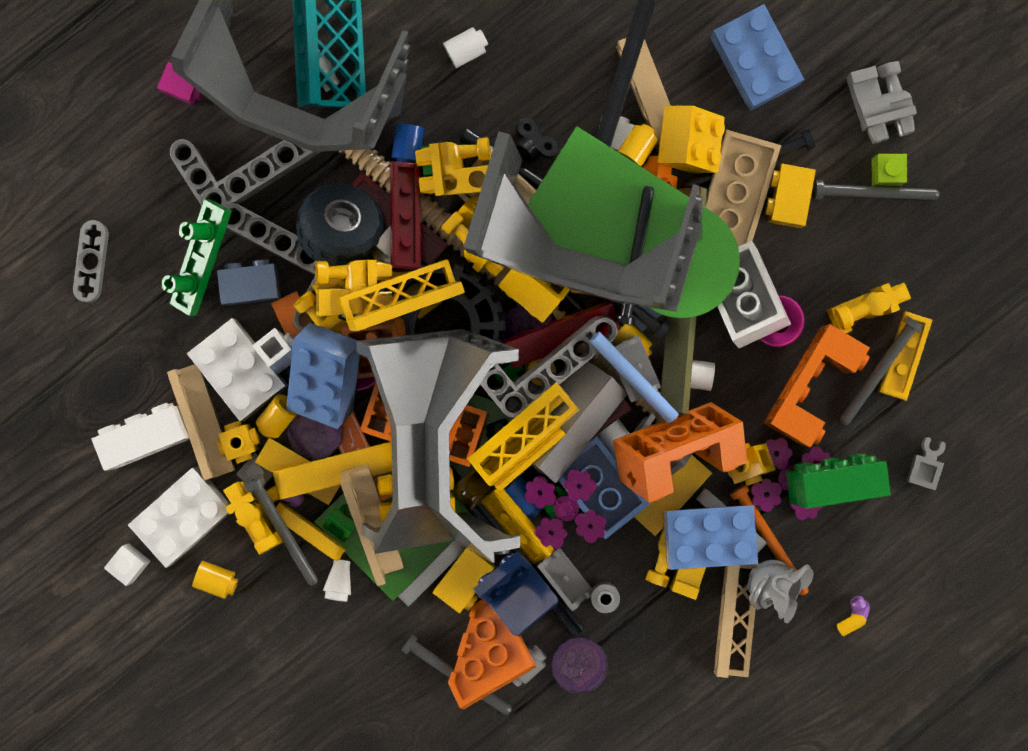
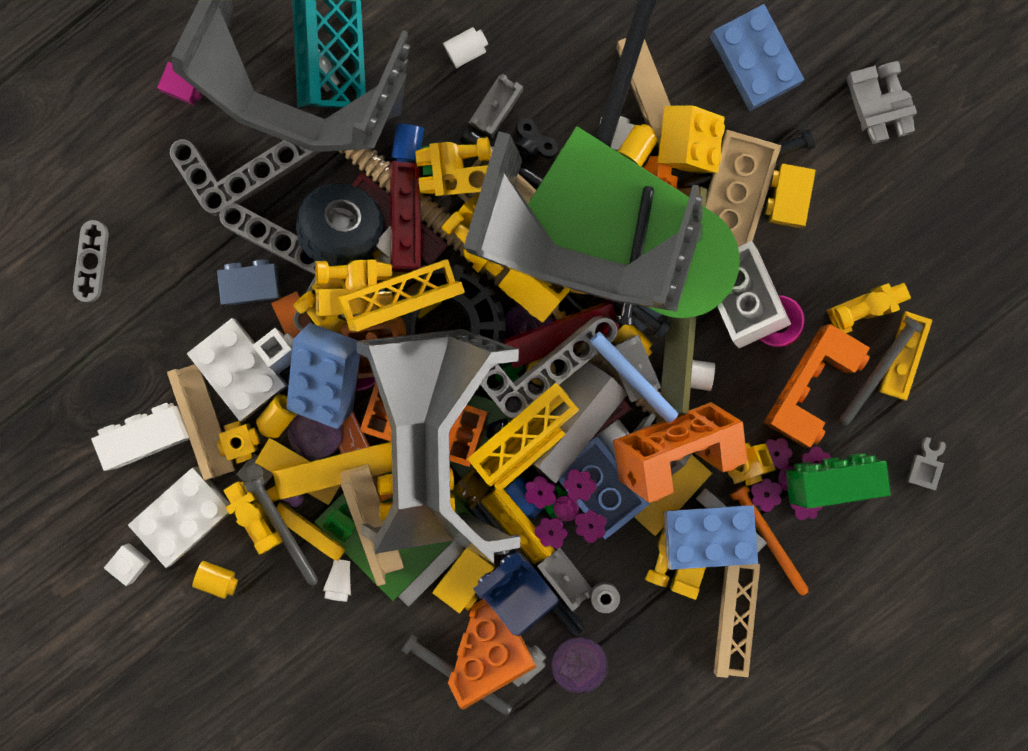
green plate [162,199,232,316] -> none
light grey helmet [747,560,814,624] -> none
dark grey bar [813,180,939,200] -> none
arm [837,596,870,637] -> none
lime brick [872,154,907,186] -> none
none -> light grey hinge [469,74,523,138]

